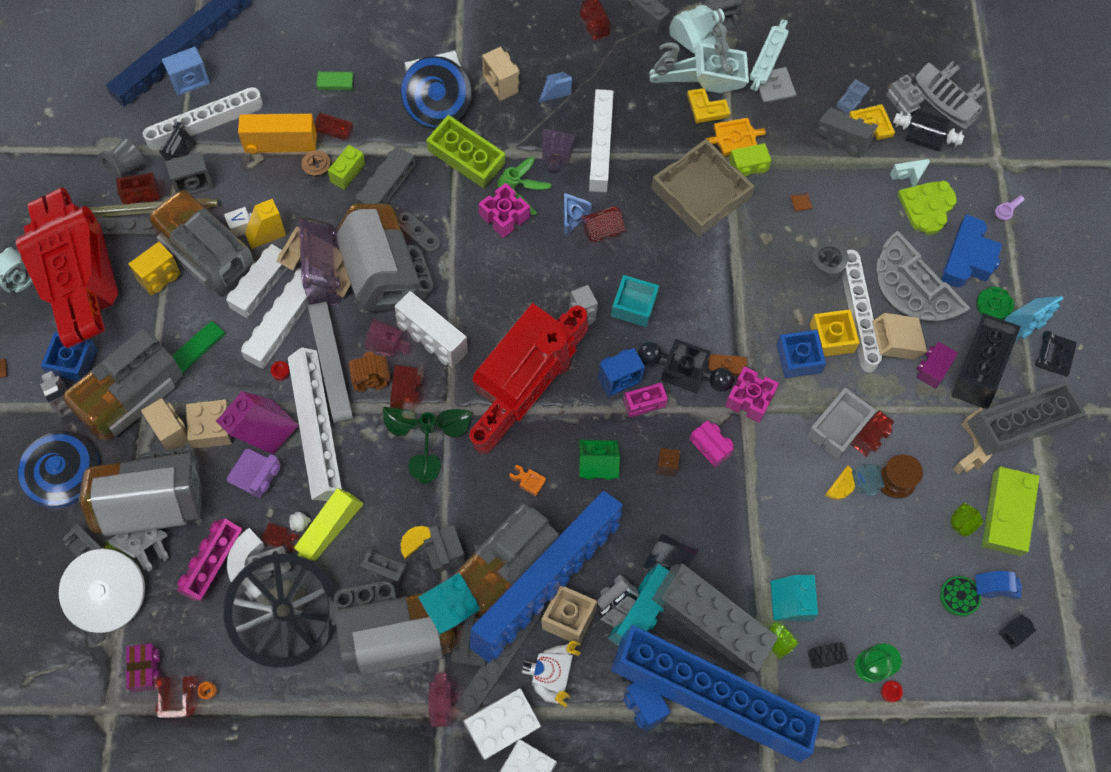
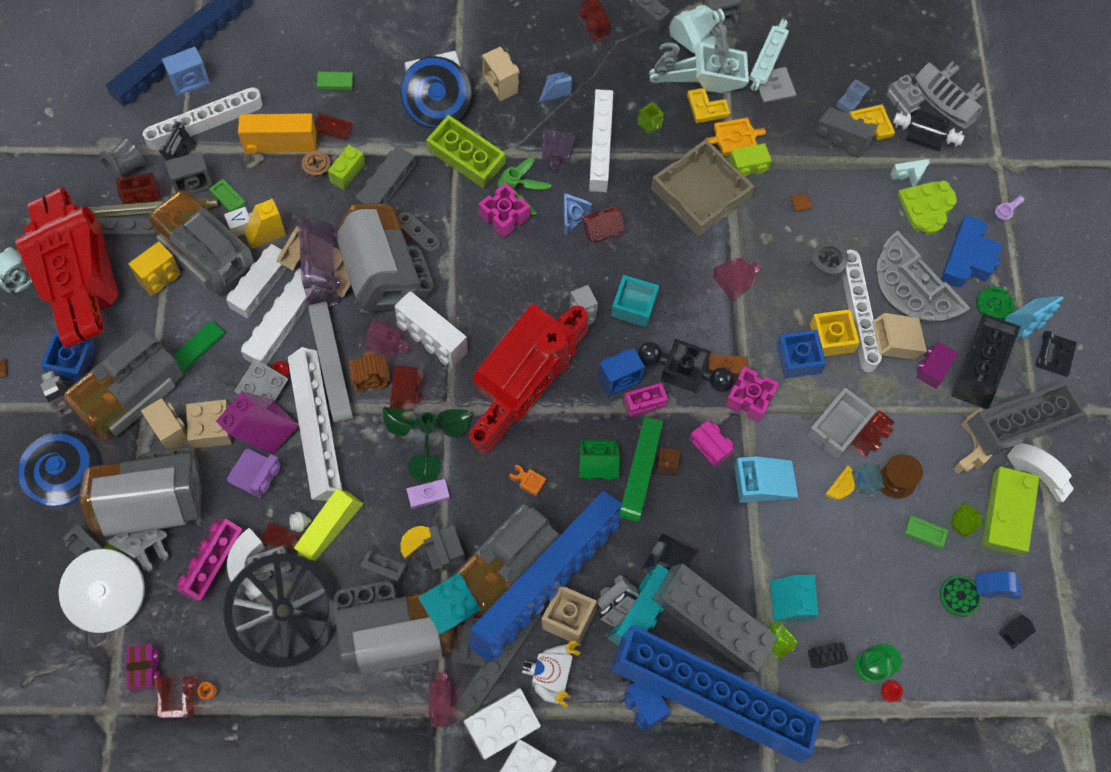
none -> bright green tile [209,179,247,212]
none -> light grey plate [234,359,288,401]
none -> lavender plate [407,479,450,509]
none -> green beam [619,416,663,523]
none -> clear neon green brick [638,102,664,134]
none -> clear pink torso [712,258,760,302]
none -> medium azure slope [734,457,798,503]
none -> bright green tile [903,515,949,549]
none -> white arch [1007,443,1073,503]

